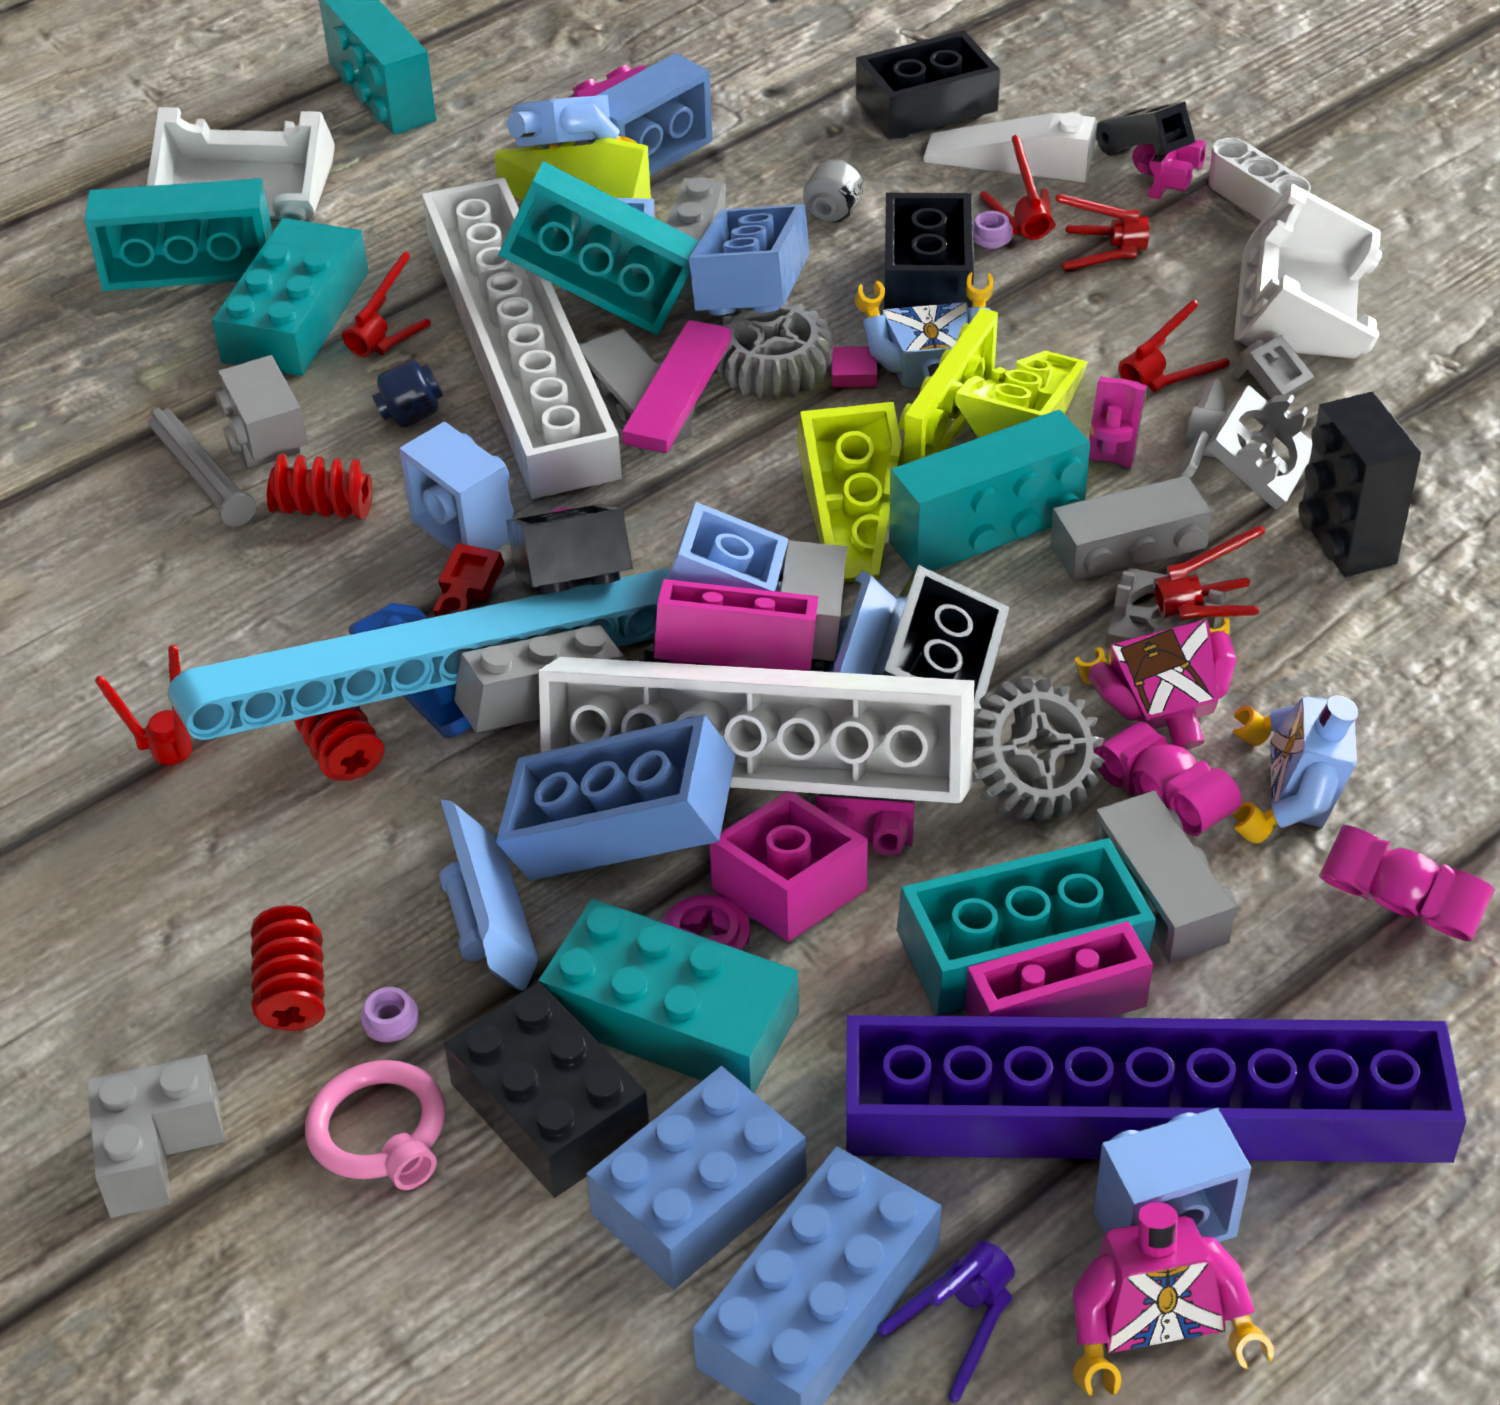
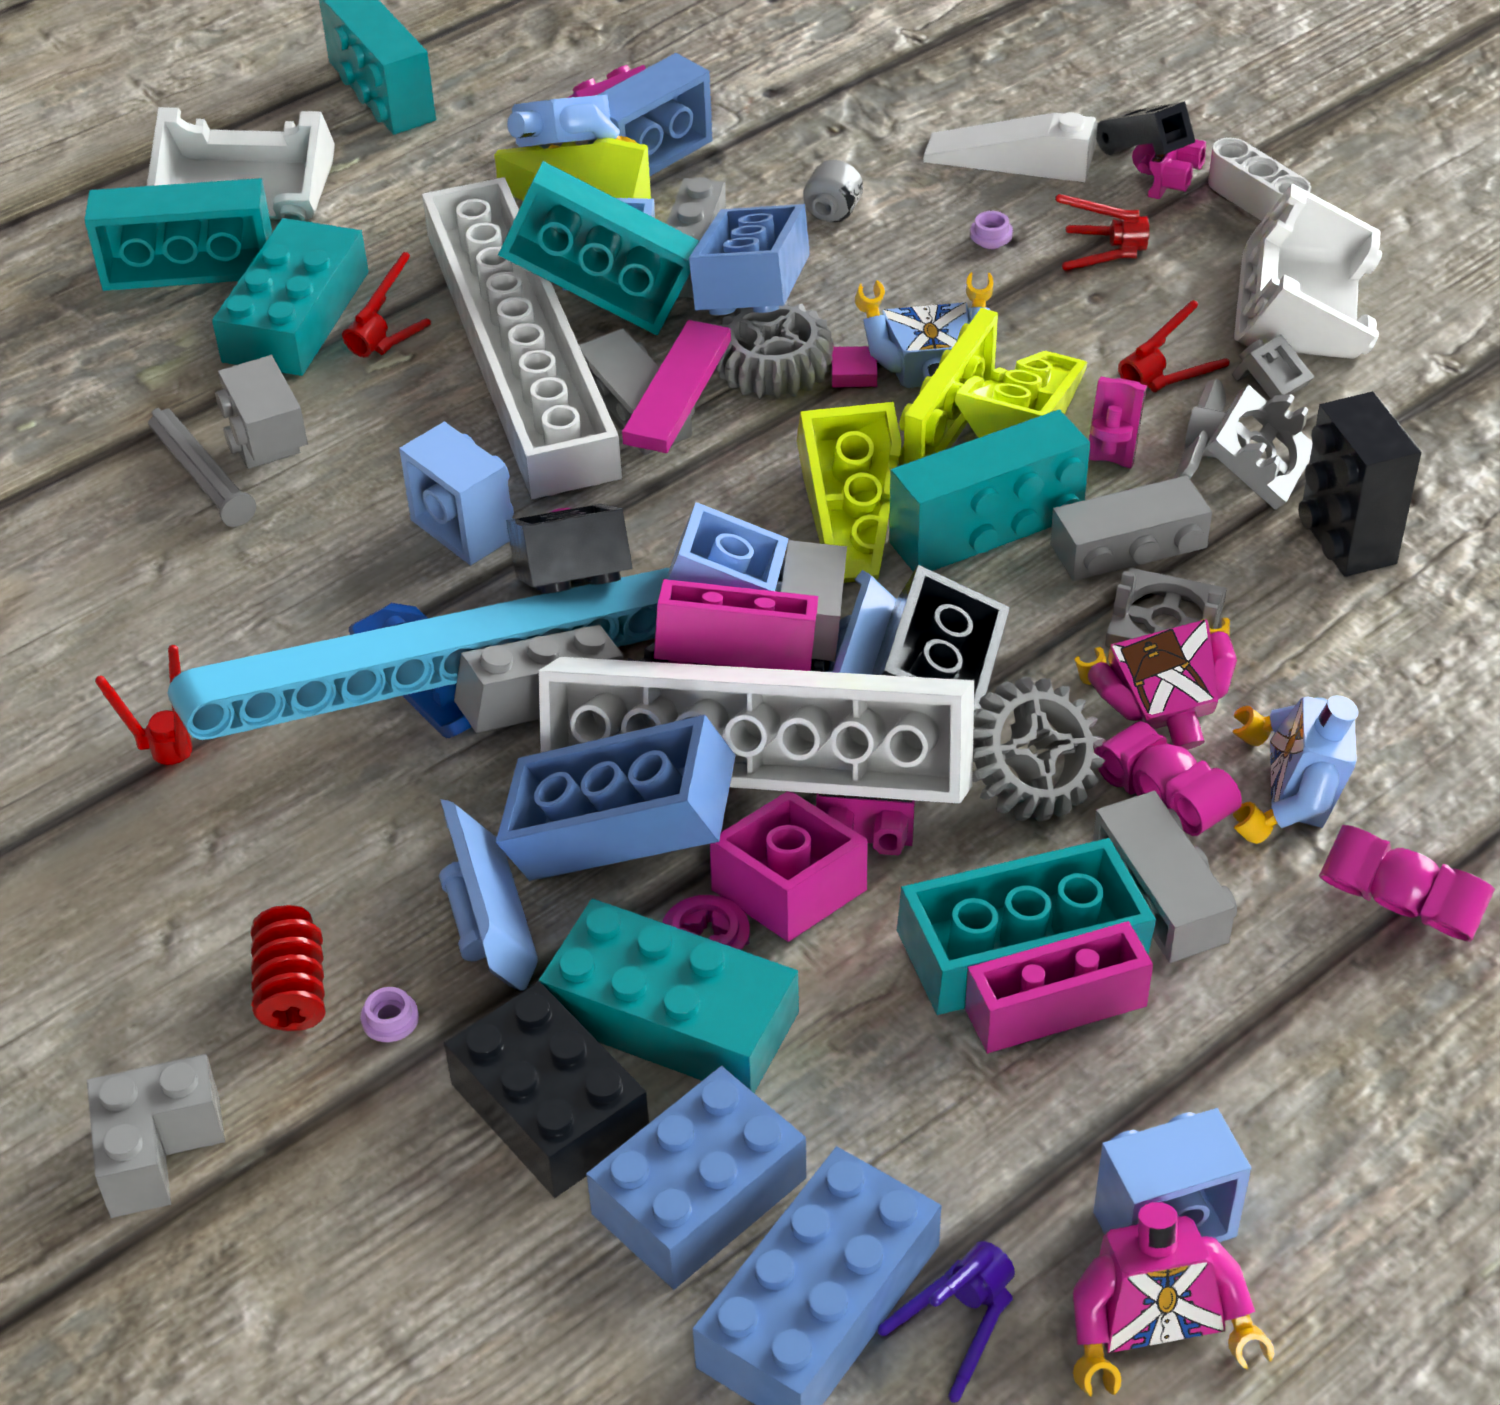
red piece [266,454,373,520] -> none
red piece [293,705,385,781] -> none
bright pink piece [305,1060,445,1190] -> none
dark blue head [372,360,444,427] -> none
red plate [433,543,505,617] -> none
dark purple brick [846,1015,1467,1163] -> none
black brick [856,30,1000,140] -> none
black brick [884,193,974,309] -> none
red plant [980,135,1056,240] -> none
red plant [1154,526,1265,621] -> none

